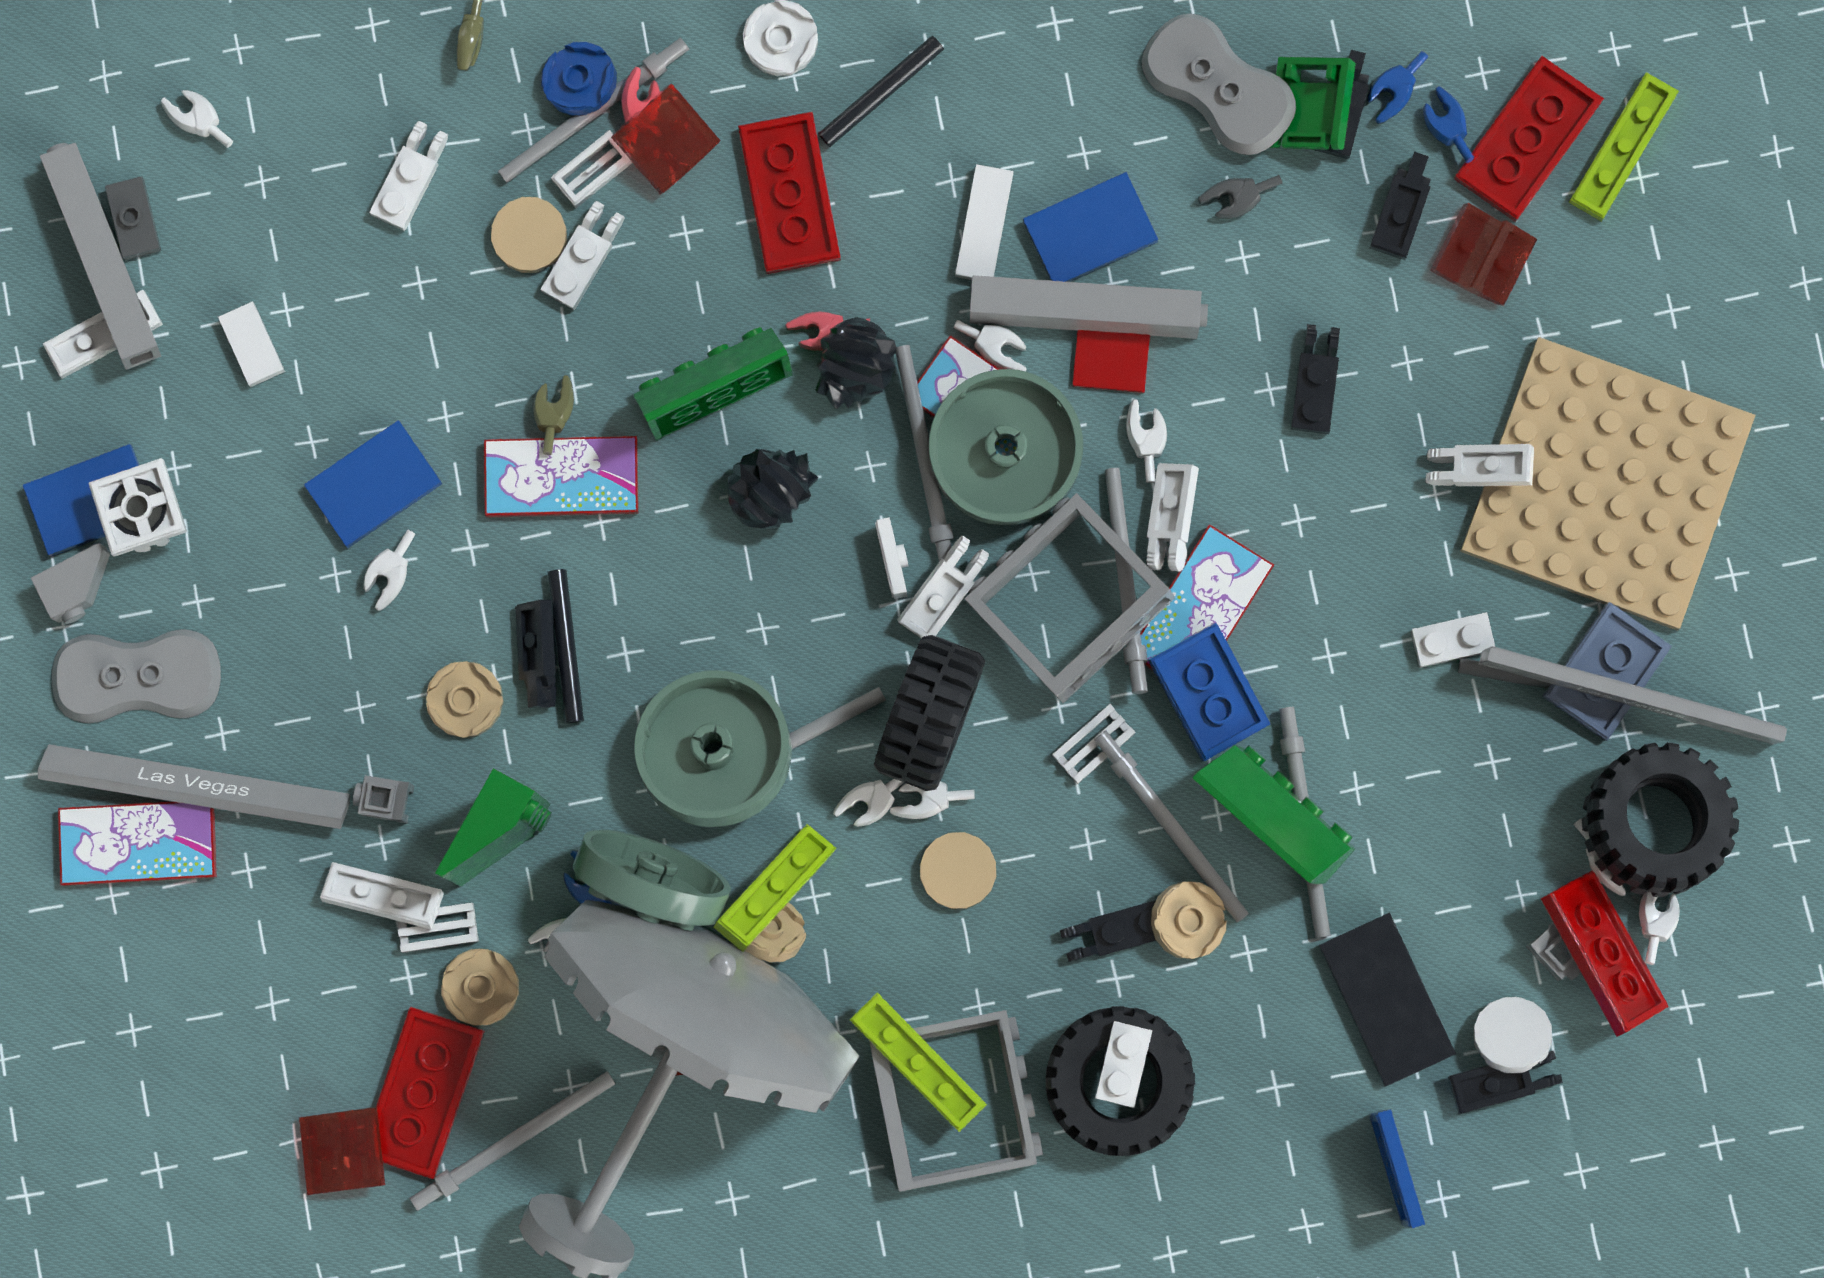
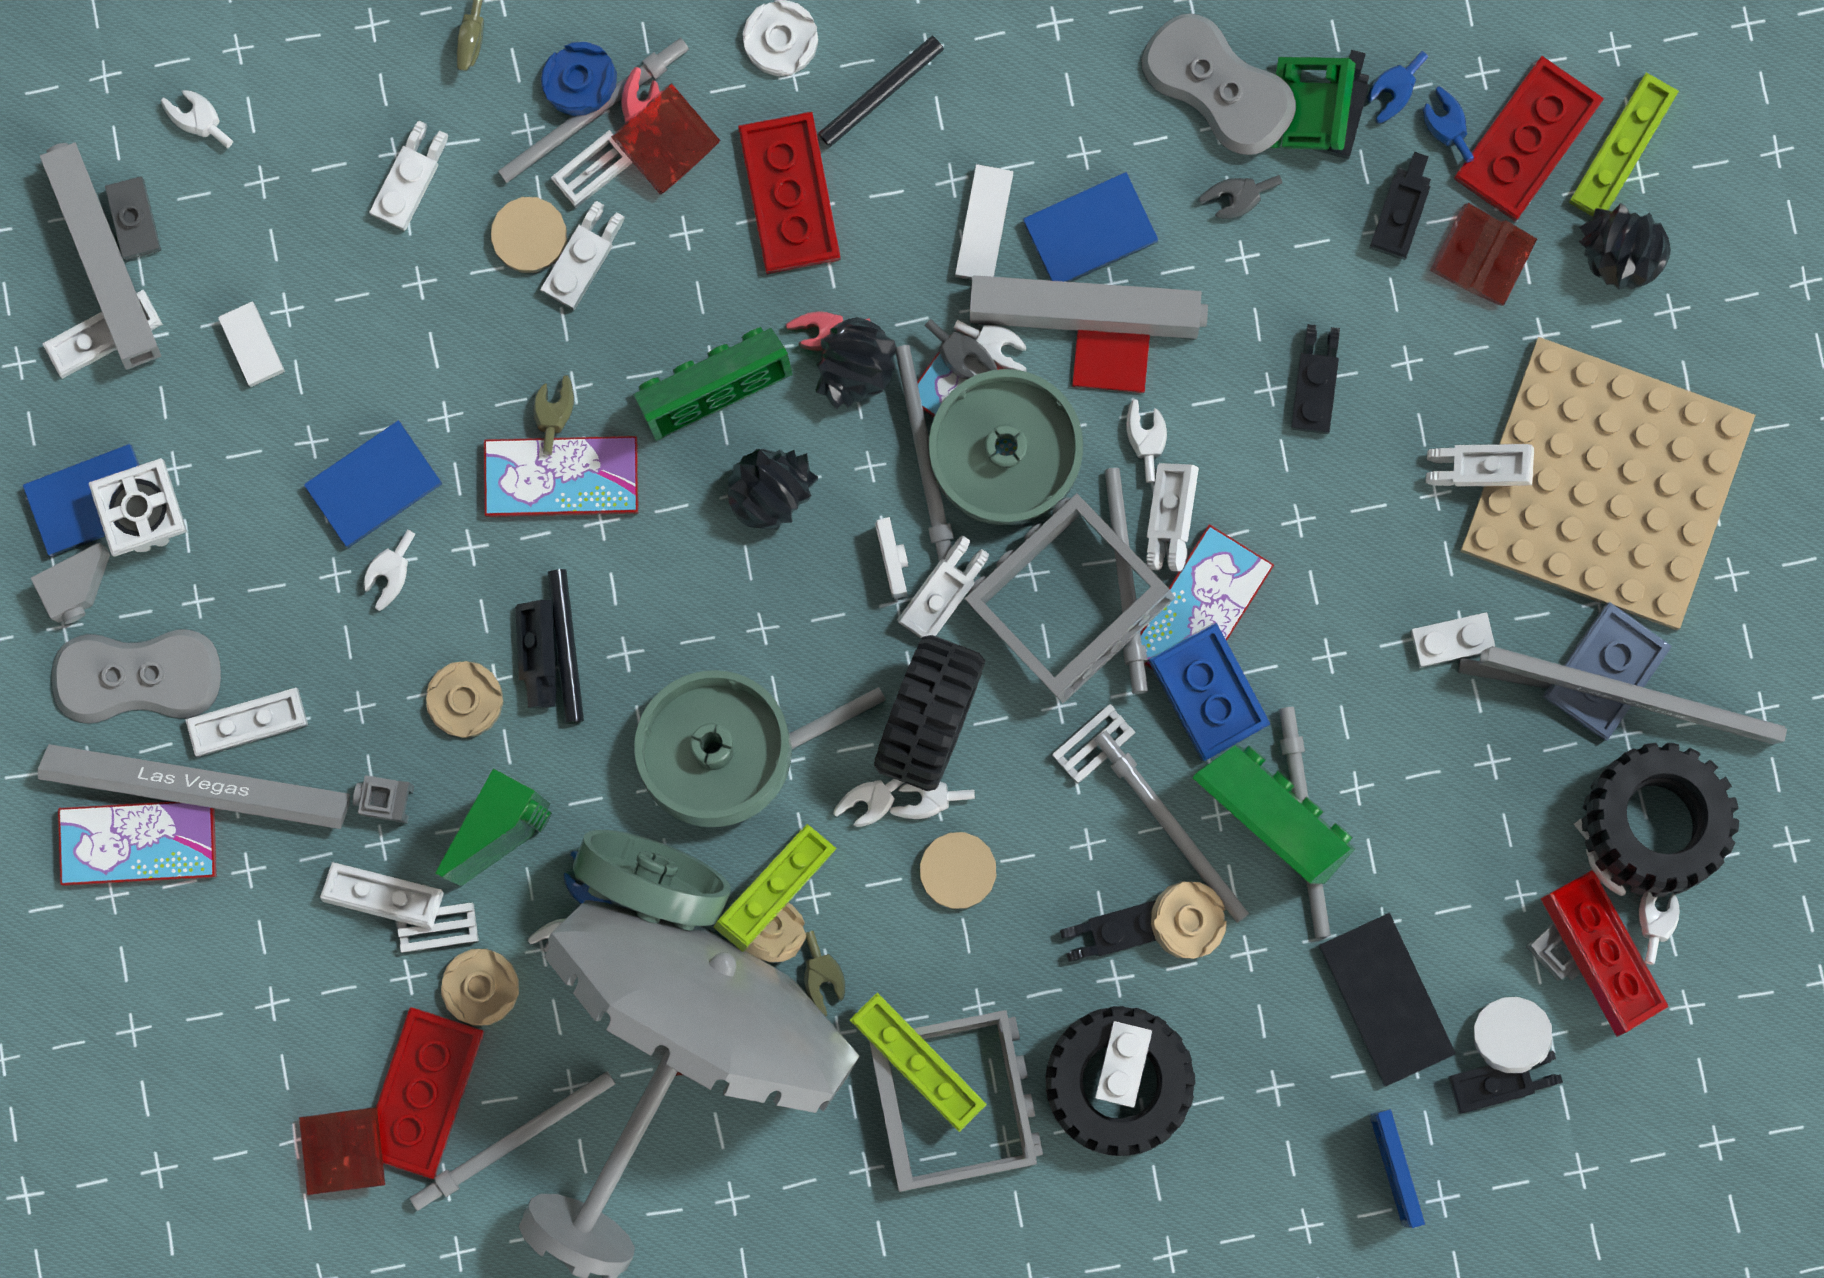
none -> white tile [185,688,308,757]
none -> olive hand [804,930,845,1016]
none -> dark grey hand [924,319,998,380]
none -> black hair [1579,203,1671,289]

